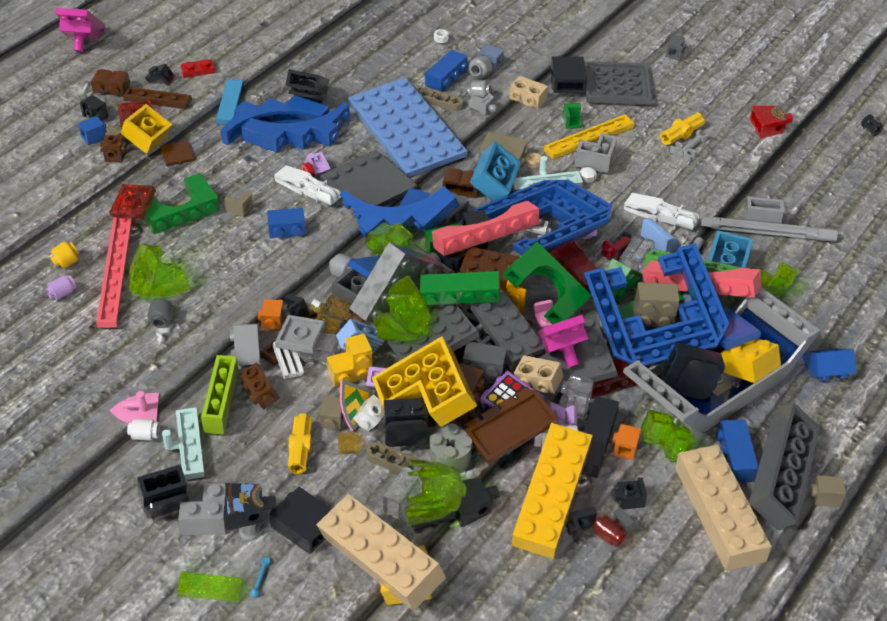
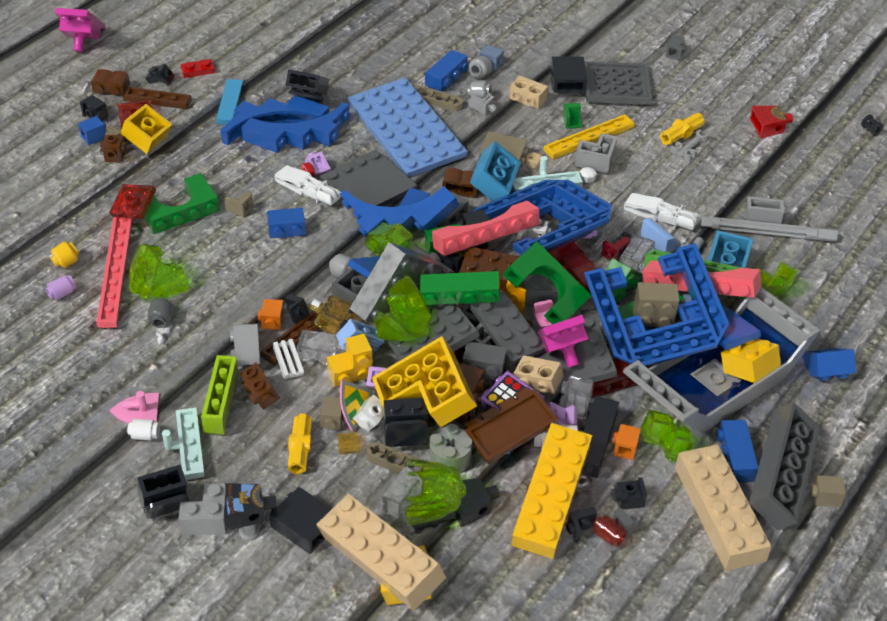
reddish brown piece [160,140,194,167] -> none
clear neon green hinge [177,571,243,602] -> none
dark azure hinge [250,557,270,597] -> none
light grey tile [275,315,326,354] -> none
white tile [434,29,449,43] -> none
black brick [661,342,725,399] -> none

